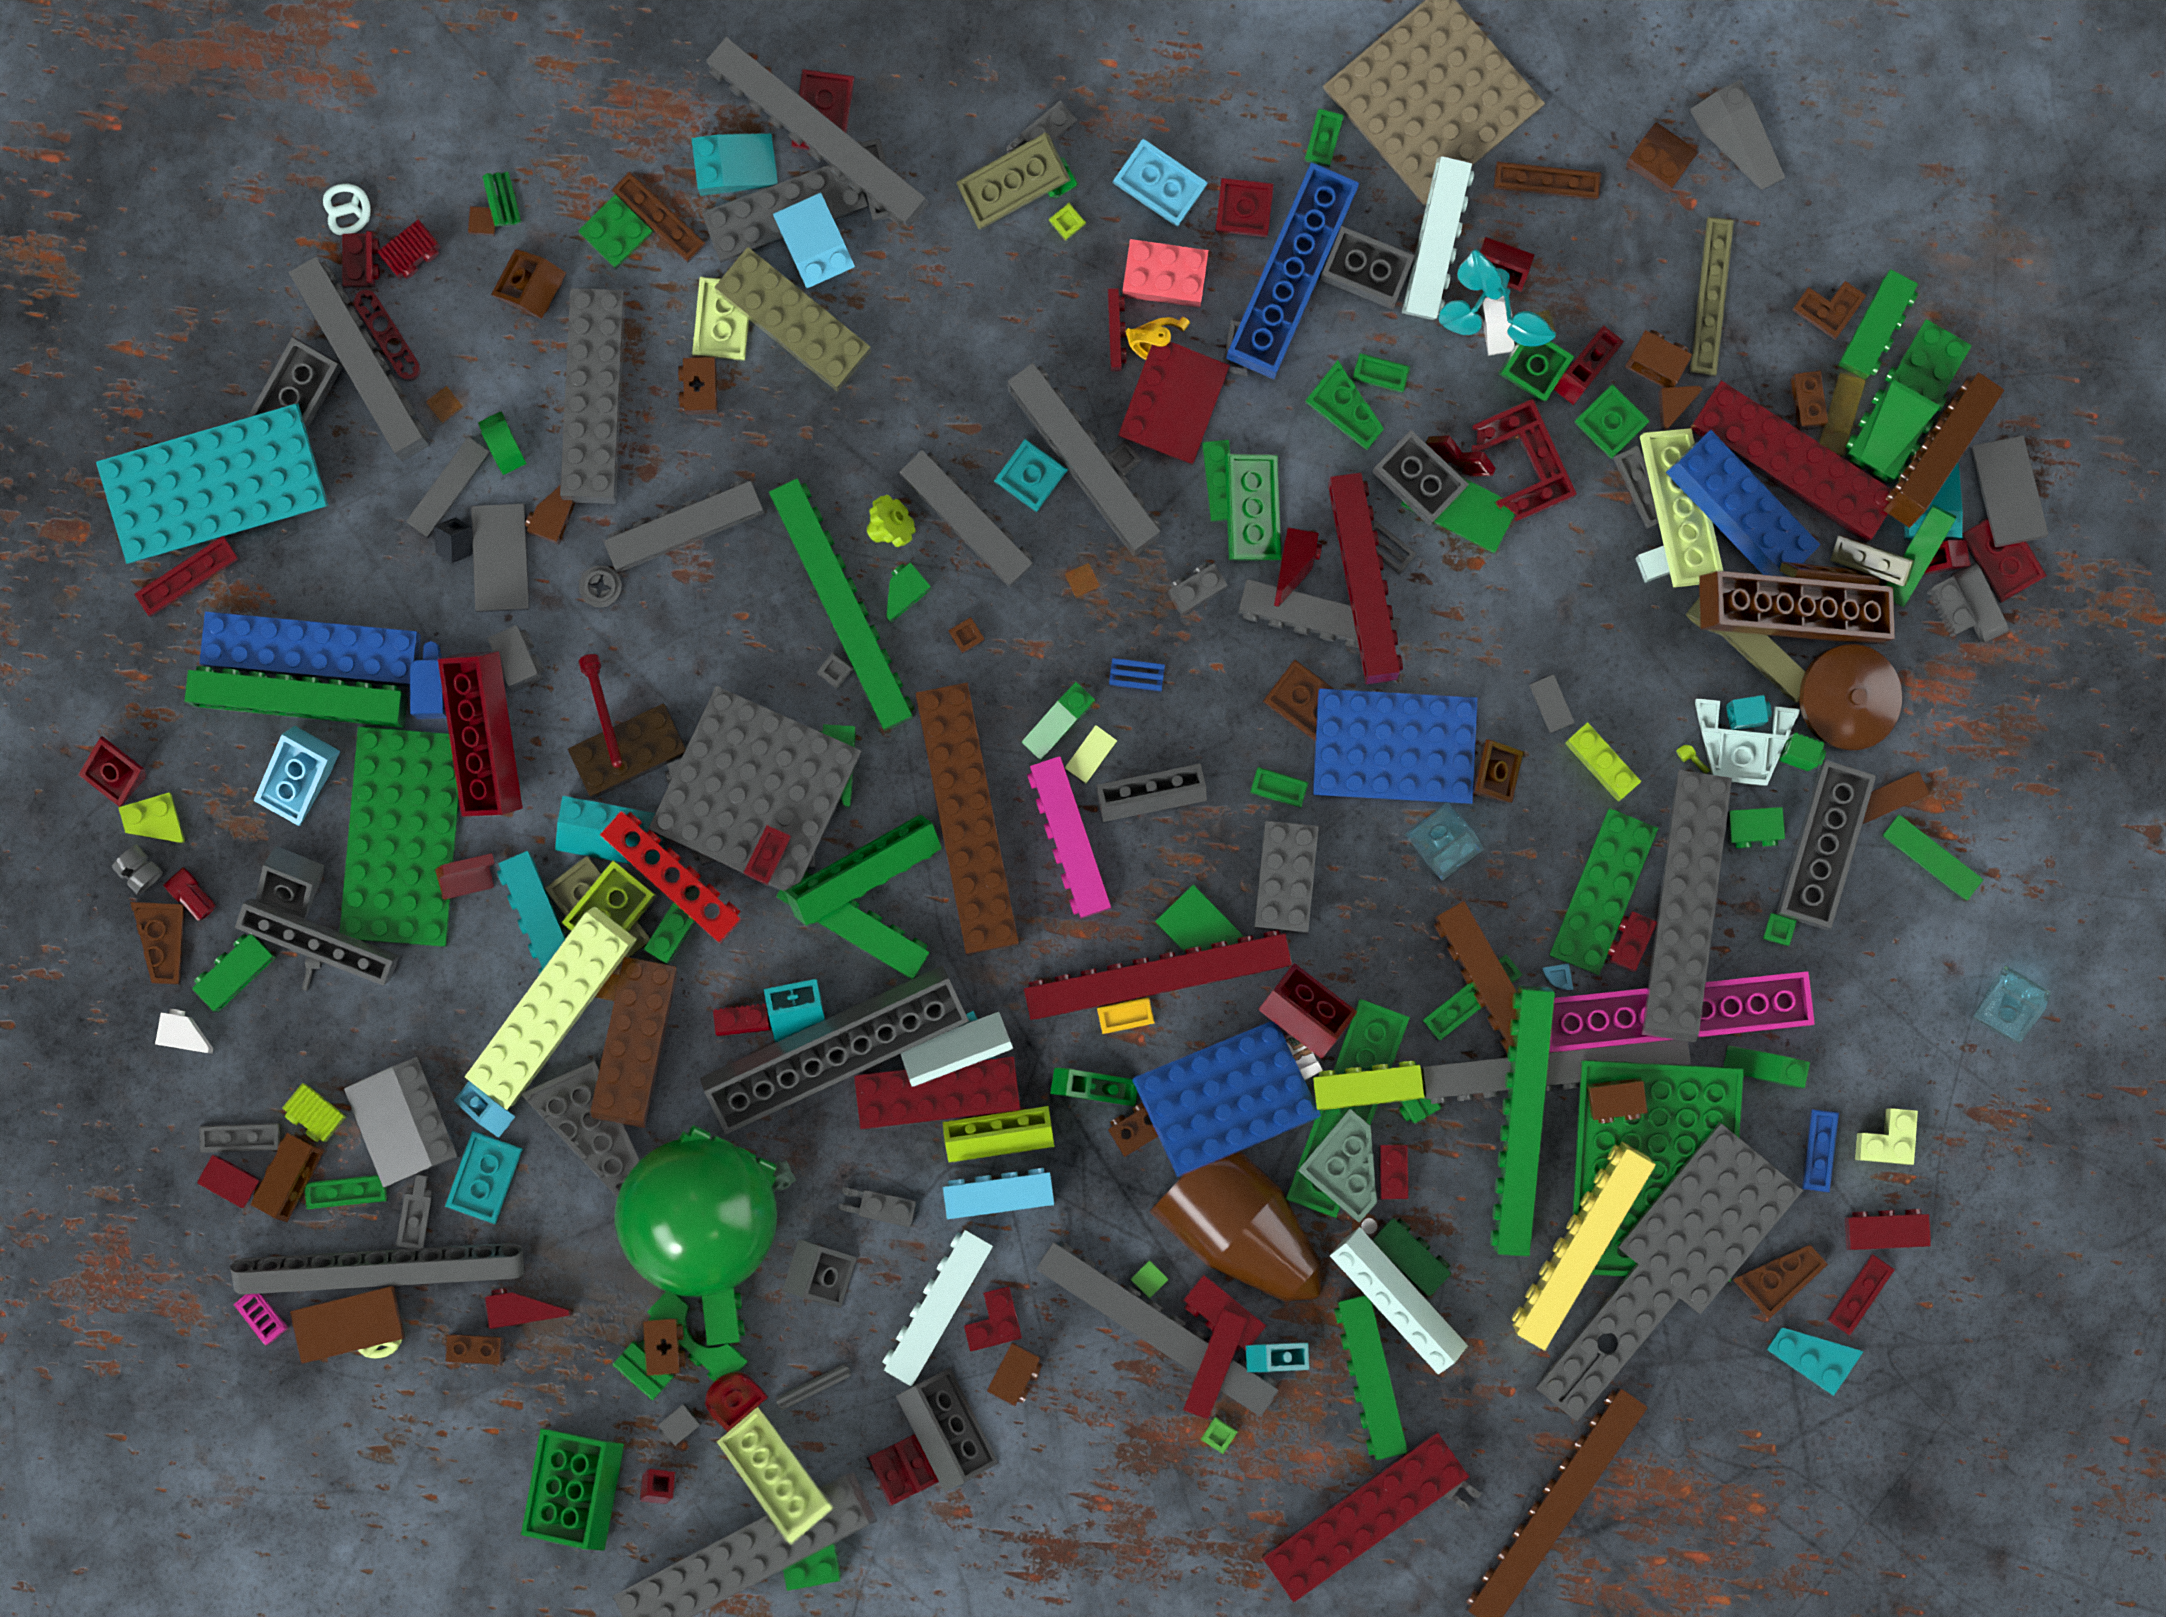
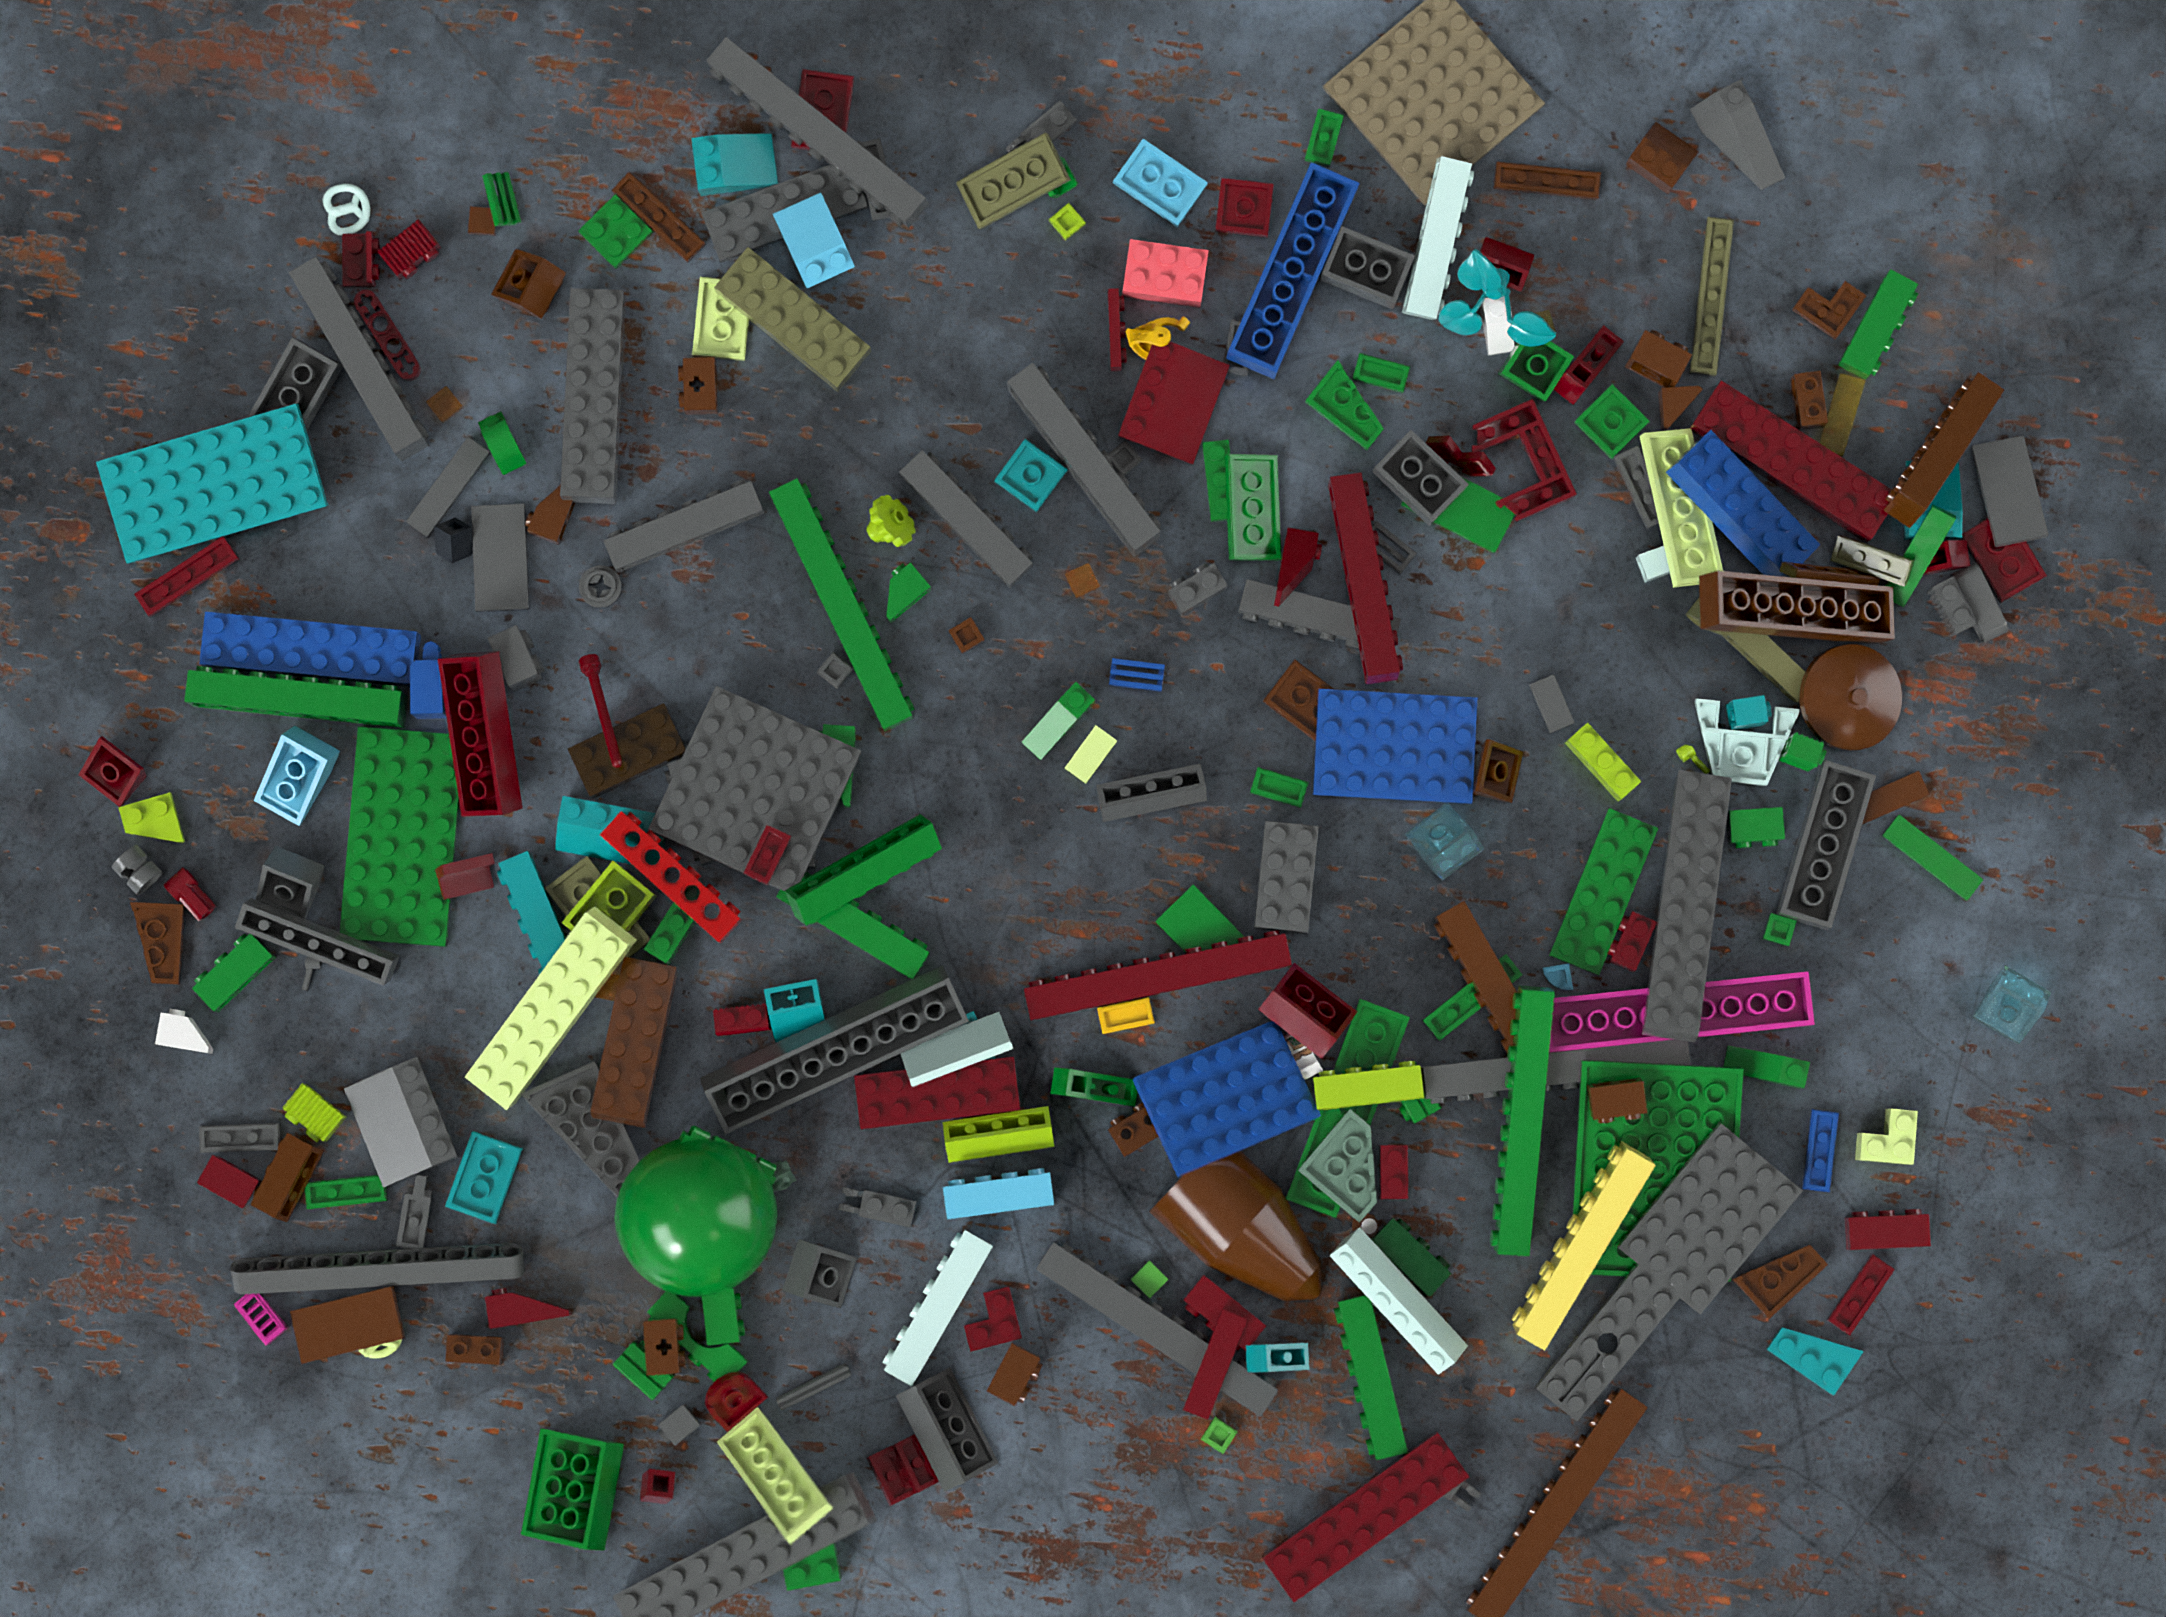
medium azure slope [453,1081,515,1138] -> none
reddish brown brick [915,682,1019,955] -> none
dark pink brick [1027,756,1111,919] -> none
green wedge [1845,319,1972,484] -> none

